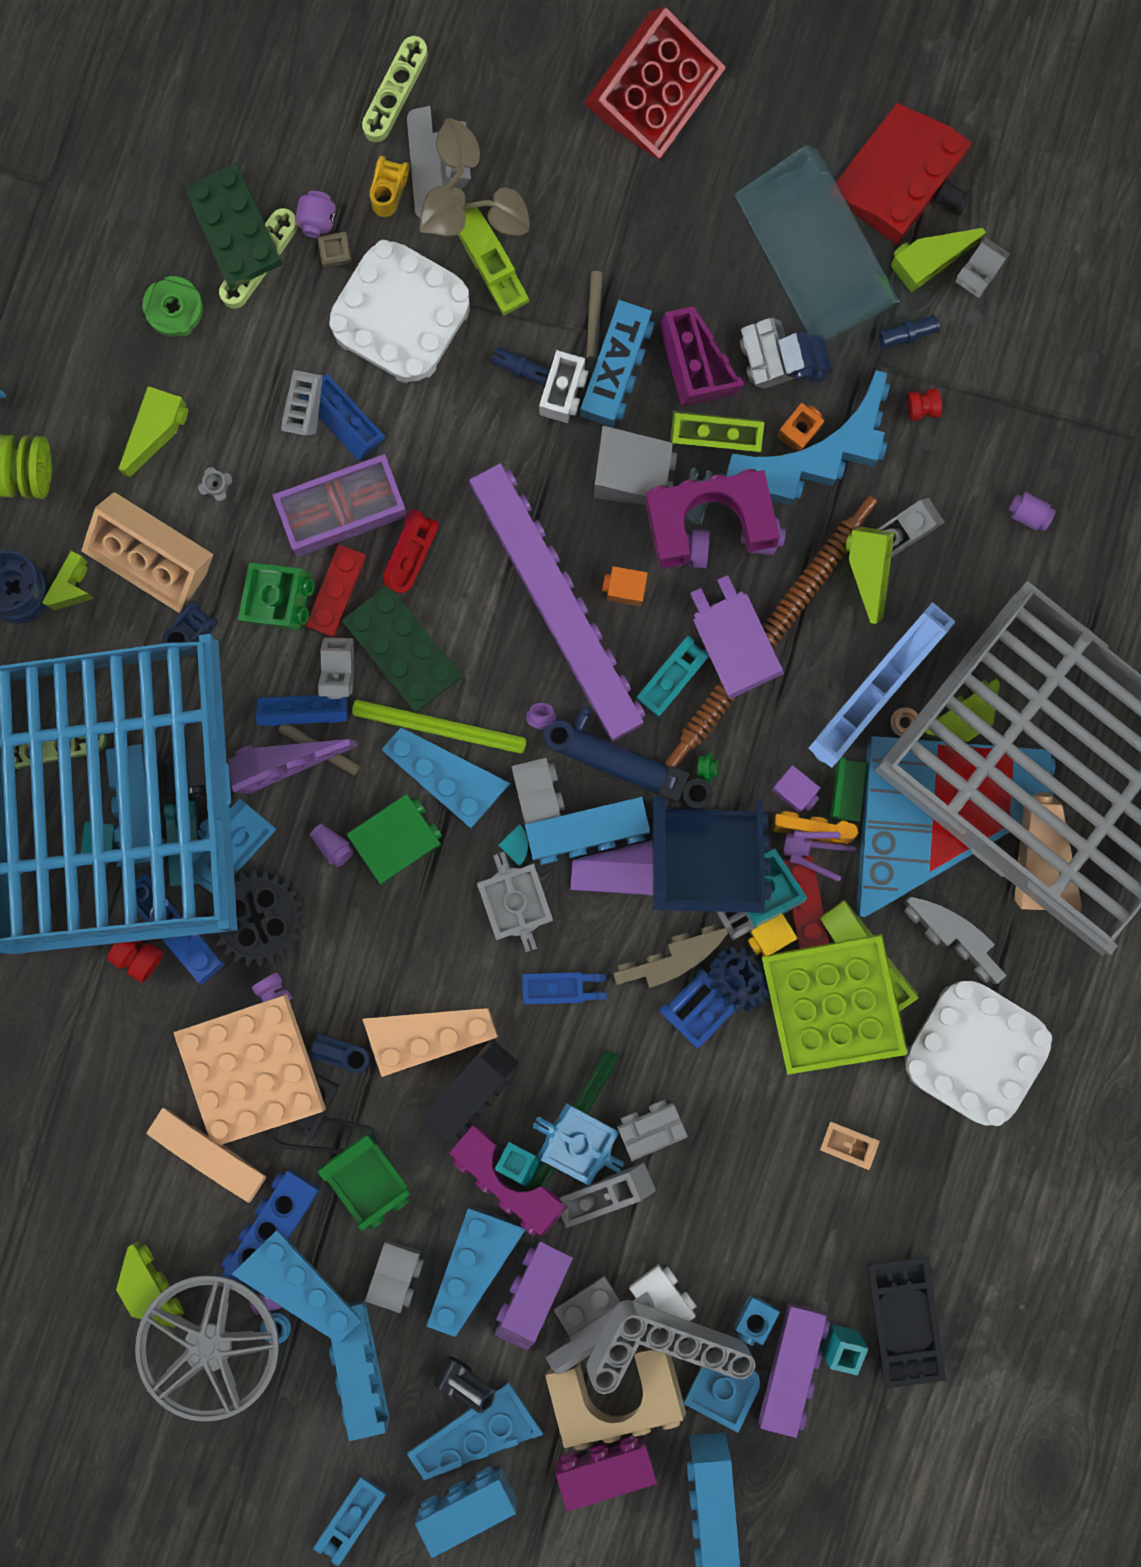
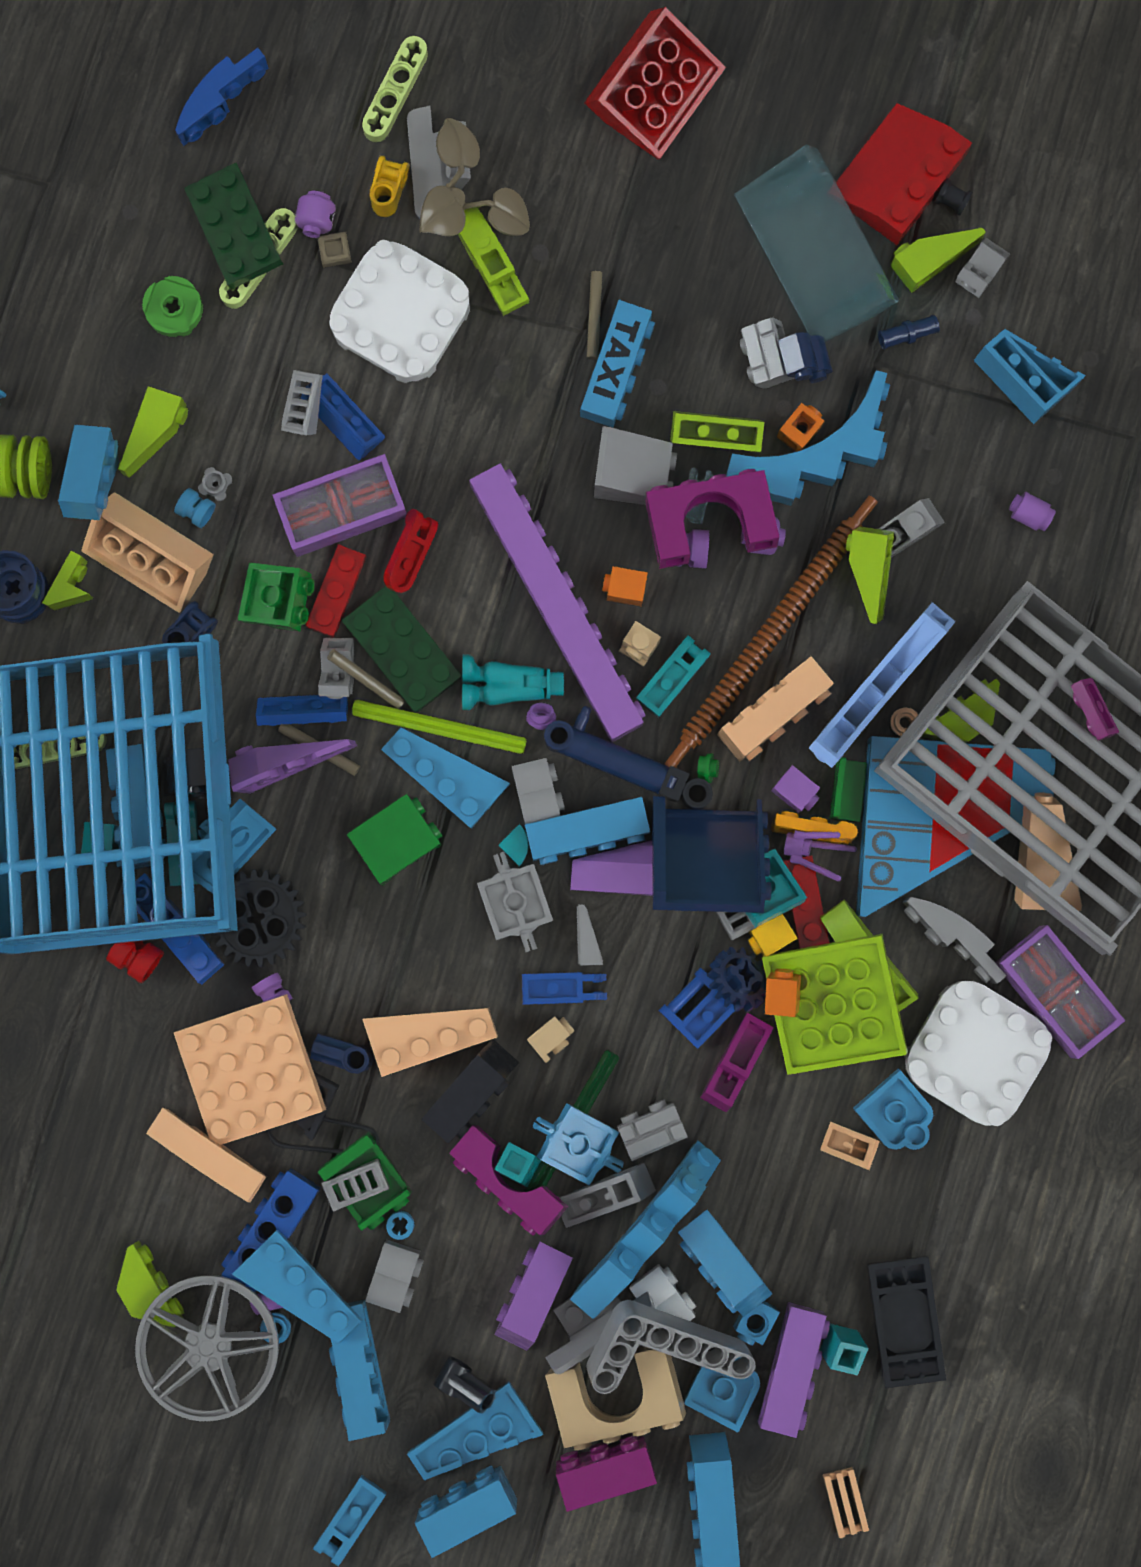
medium lavender cone [310,823,354,867] -> none
dark azure wedge [426,1205,525,1337] -> none
dark blue pin [491,346,550,387] -> none
white brick [539,350,589,423] -> none
dark tan slope [613,924,728,988] -> none
magenta wedge [659,306,745,407] -> none
medium lavender tile [690,575,784,699] -> none
red wheel [906,388,942,422] -> none
none -> dark azure wedge [58,425,119,520]
none -> dark azure wheel [174,488,216,528]
none -> blue slope [175,48,269,146]
none -> light grey slope [321,1158,390,1211]
none -> dark tan bar [327,649,405,709]
none -> dark azure bush [386,1211,414,1240]
none -> teal piece [462,654,564,710]
none -> tan brick [527,1016,575,1063]
none -> dark azure arch [570,1141,721,1319]
none -> light grey slope [576,905,603,966]
none -> tan brick [619,621,661,667]
none -> dark azure brick [678,1210,772,1317]
none -> magenta slope [700,1013,774,1112]
none -> light nougat wedge [717,656,834,762]
none -> orange brick [765,969,801,1017]
none -> light nougat tile [823,1467,869,1538]
none -> dark azure plate [853,1069,933,1150]
none -> dark azure wedge [974,329,1086,424]
none -> clear brick [995,925,1125,1059]
none -> magenta plate [1070,678,1119,740]

